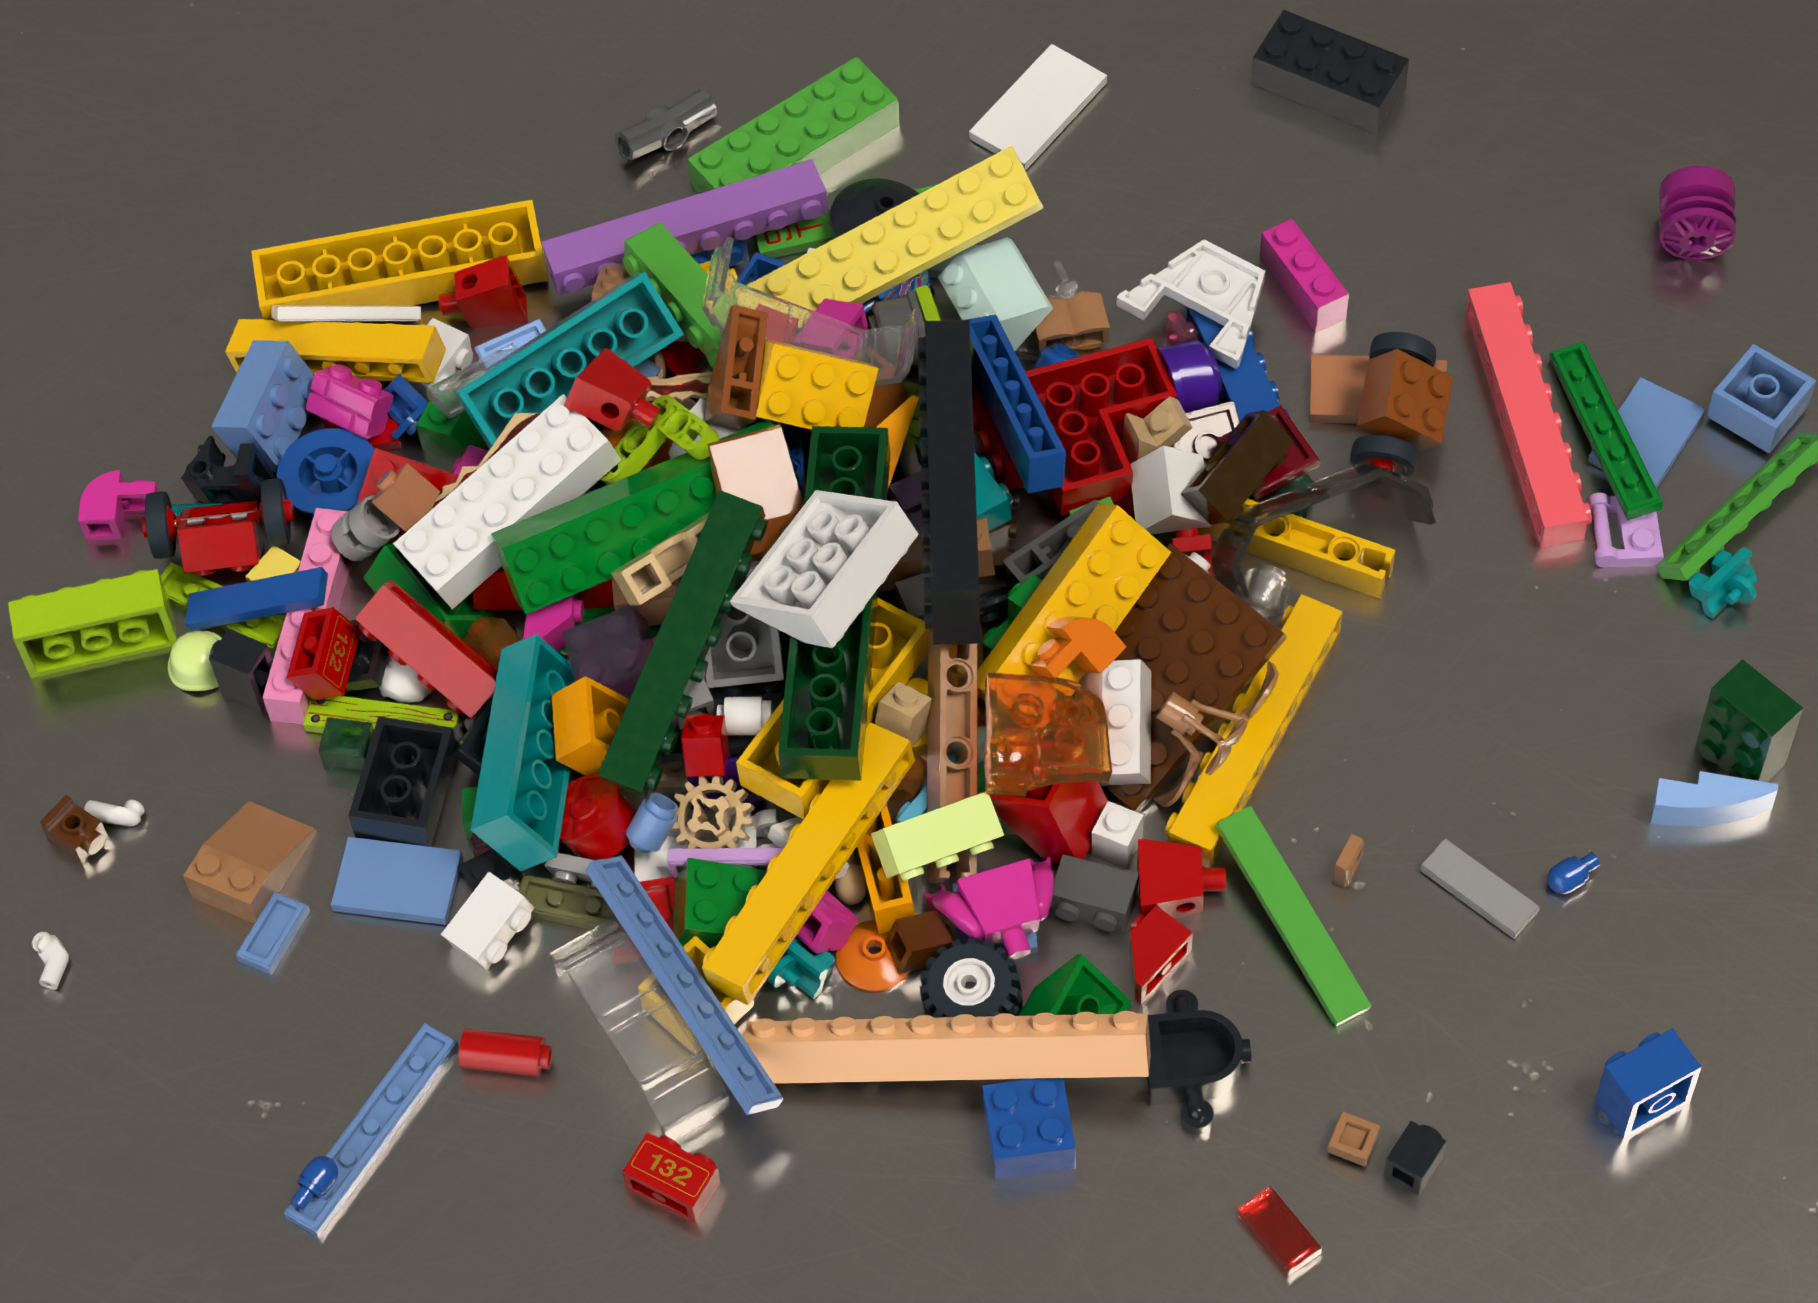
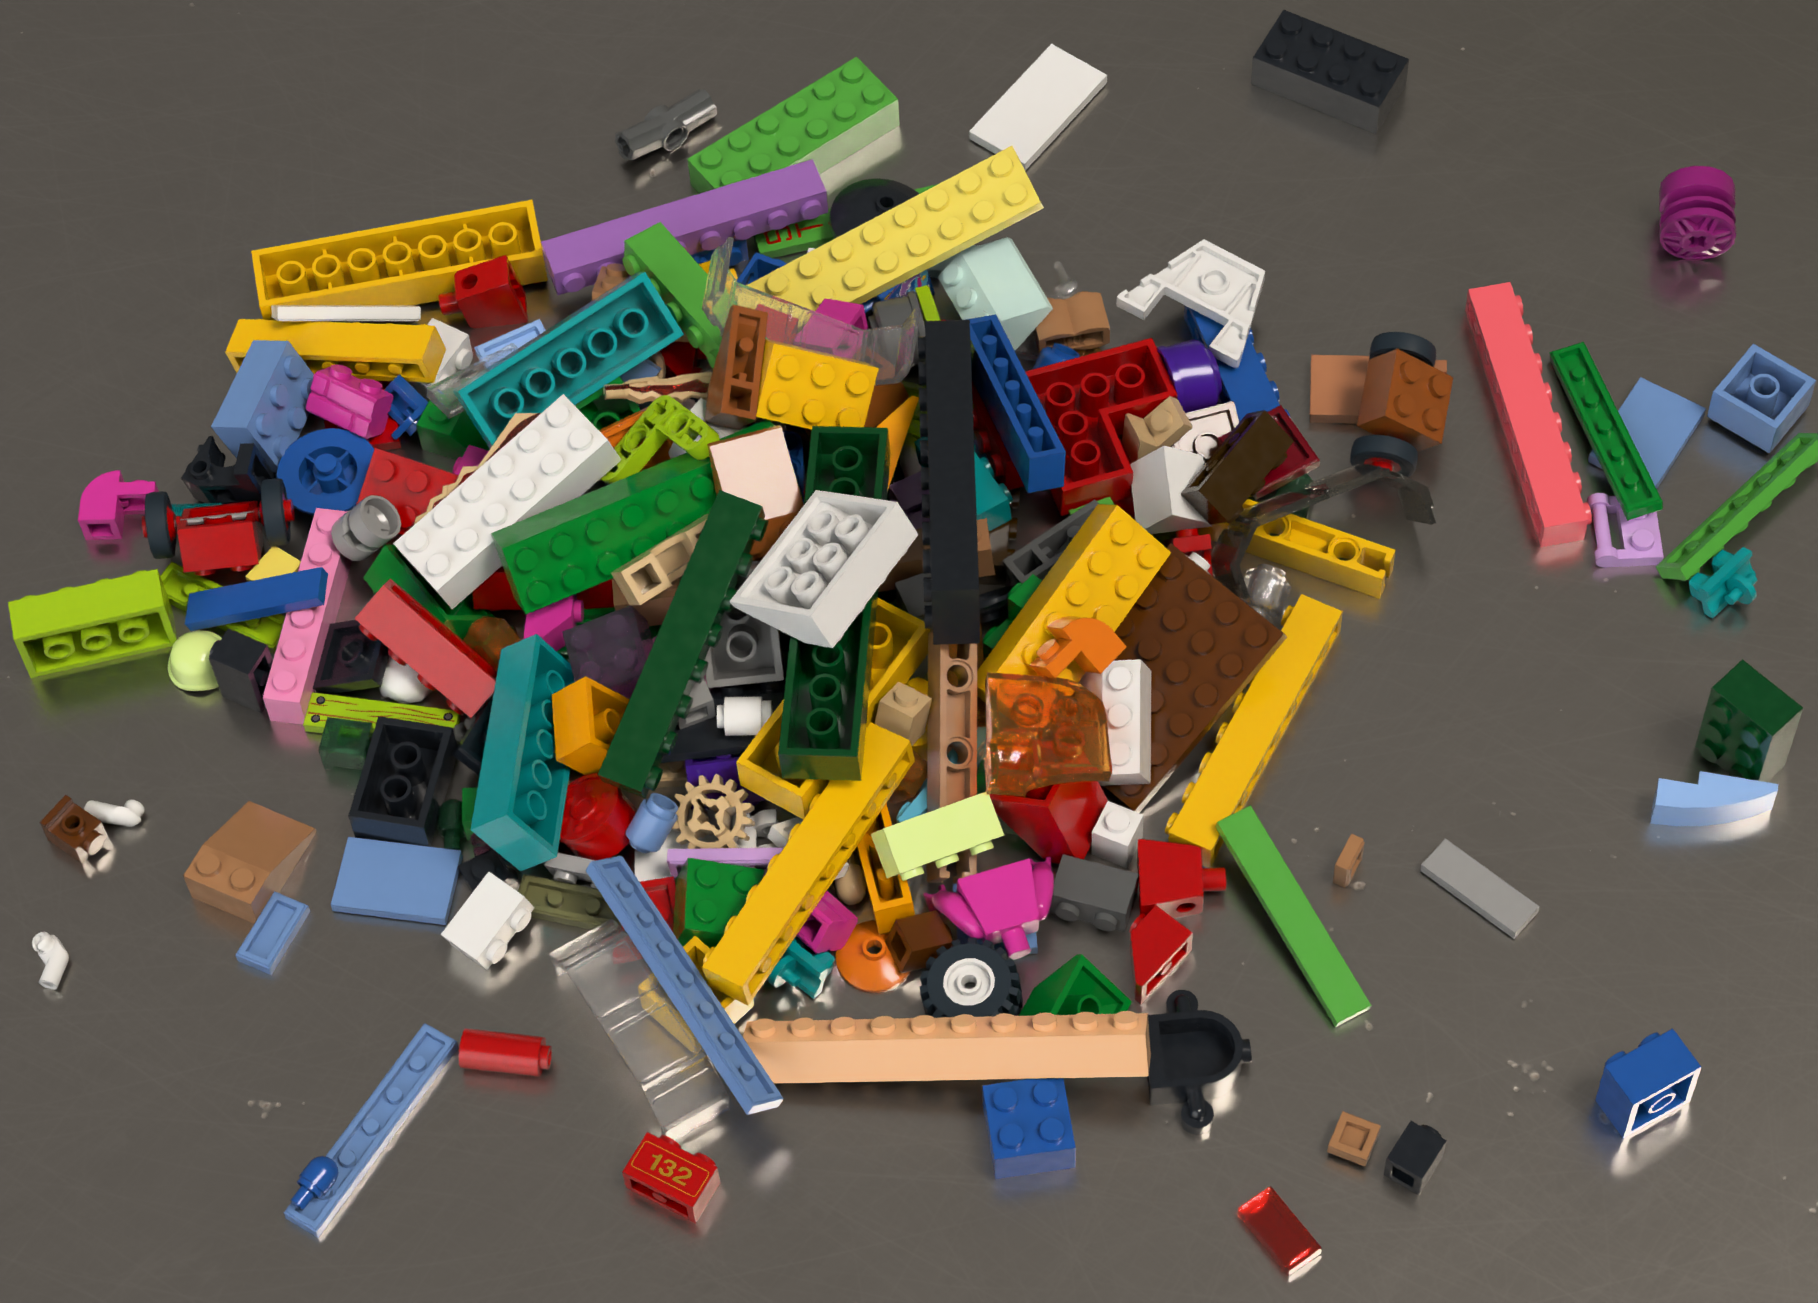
red brick [287,607,361,700] -> none
nougat brick [372,463,440,531] -> none
red torso [564,348,661,431] -> none
red brick [681,714,729,777] -> none
medium nougat plant [1153,661,1279,807] -> none
clear pink plate [1166,310,1197,345] -> none
dark pink brick [1260,219,1349,334] -> none
blue cylinder [1547,852,1600,894] -> none
none -> clear green cylinder [437,799,466,850]

